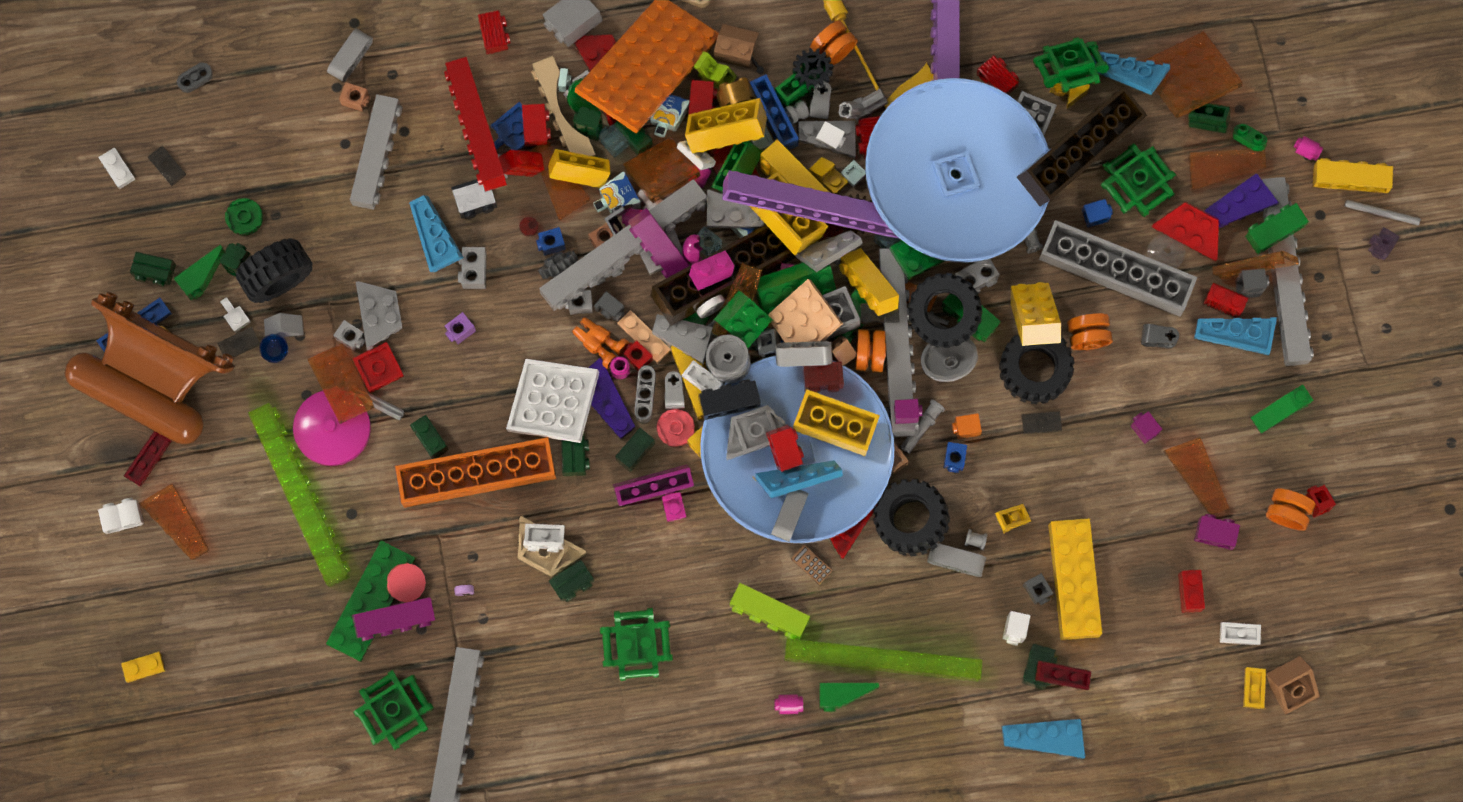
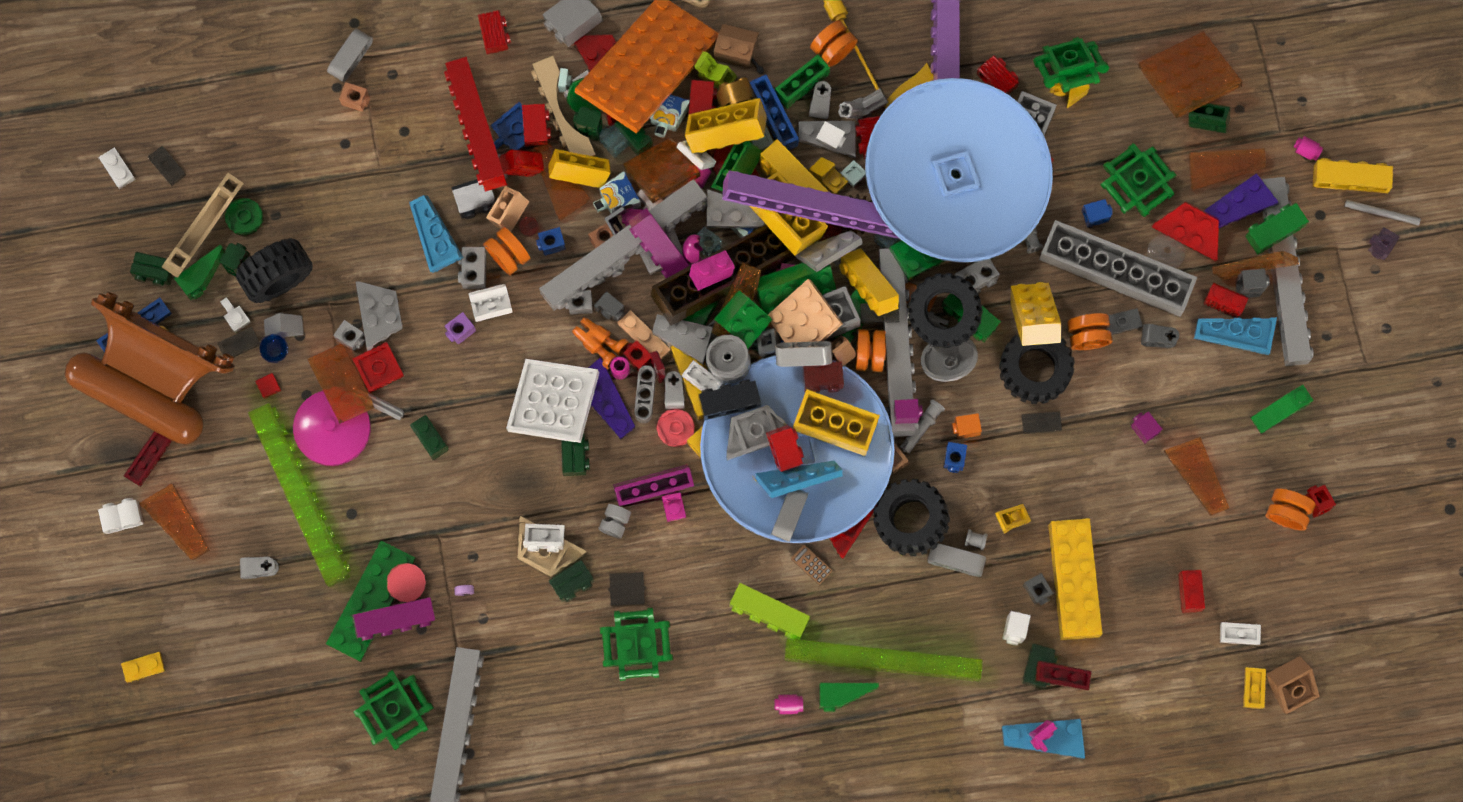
dark grey plate [177,63,213,93] -> none
light grey brick [350,94,402,210] -> none
orange brick [395,437,556,508] -> none
dark grey gear [538,251,578,279] -> none
clear green brick [615,428,655,473] -> none
white piece [696,295,726,319] -> none
light grey wheel [784,100,809,124] -> none
black gear [792,48,833,90] -> none
dark brown brick [1017,86,1147,206] -> none
dark azure wing [1092,51,1170,95] -> none
magenta brick [1194,514,1240,550] -> none
green plate [1233,124,1267,151] -> none
none -> tan arch [162,173,244,278]
none -> light grey piece [240,557,279,579]
none -> red tile [255,373,281,399]
none -> white bracket [469,284,513,322]
none -> orange wheel [483,227,531,276]
none -> light nougat brick [486,186,529,232]
none -> light grey wheel [598,504,631,539]
none -> clear smoke piece [608,572,646,606]
none -> dark red tile [650,351,665,384]
none -> dark pink bracket [1029,720,1057,752]
none -> dark grey plate [1106,308,1143,335]

